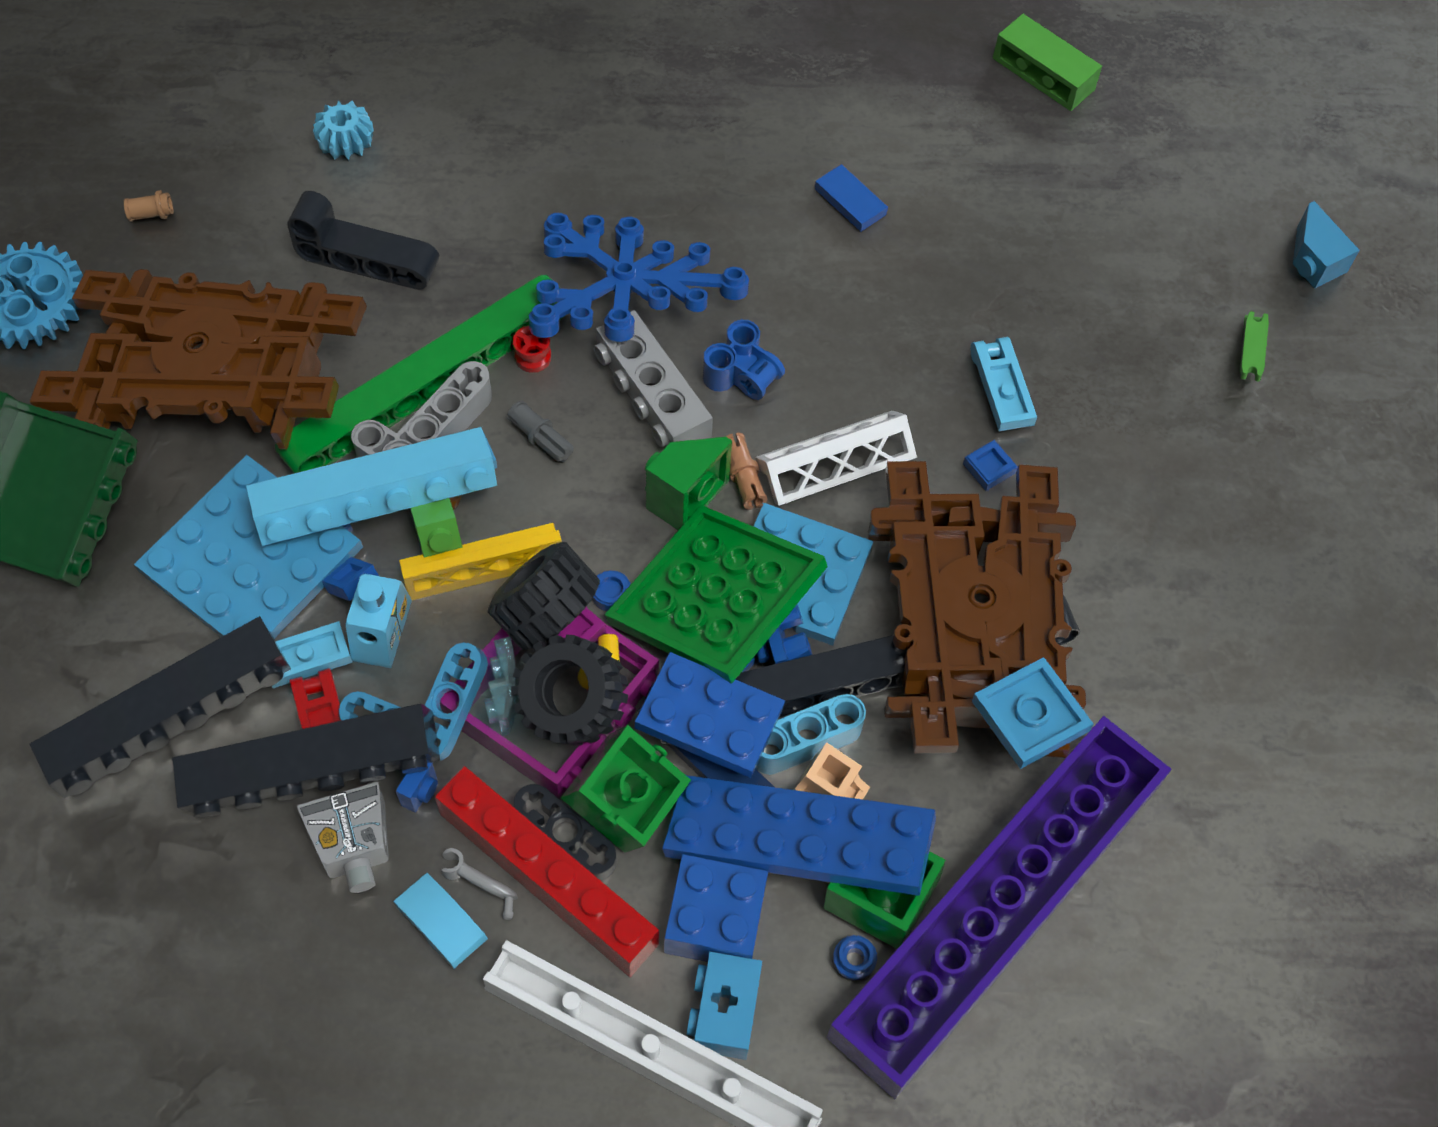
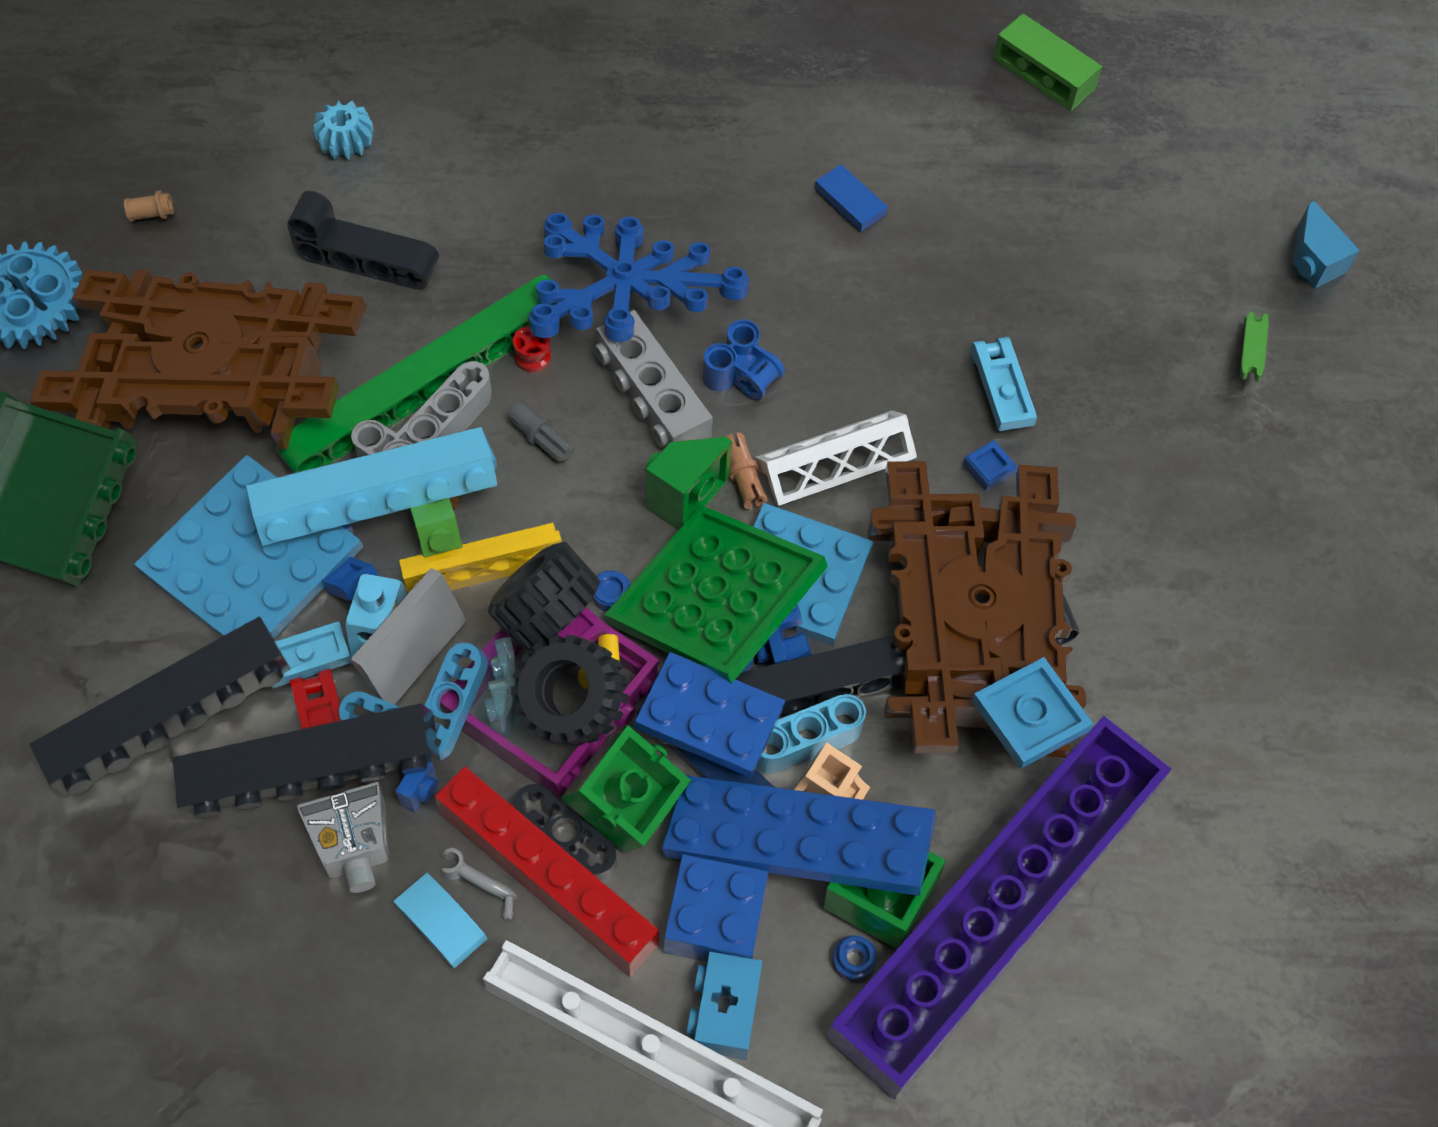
none -> light grey tile [350,568,467,705]

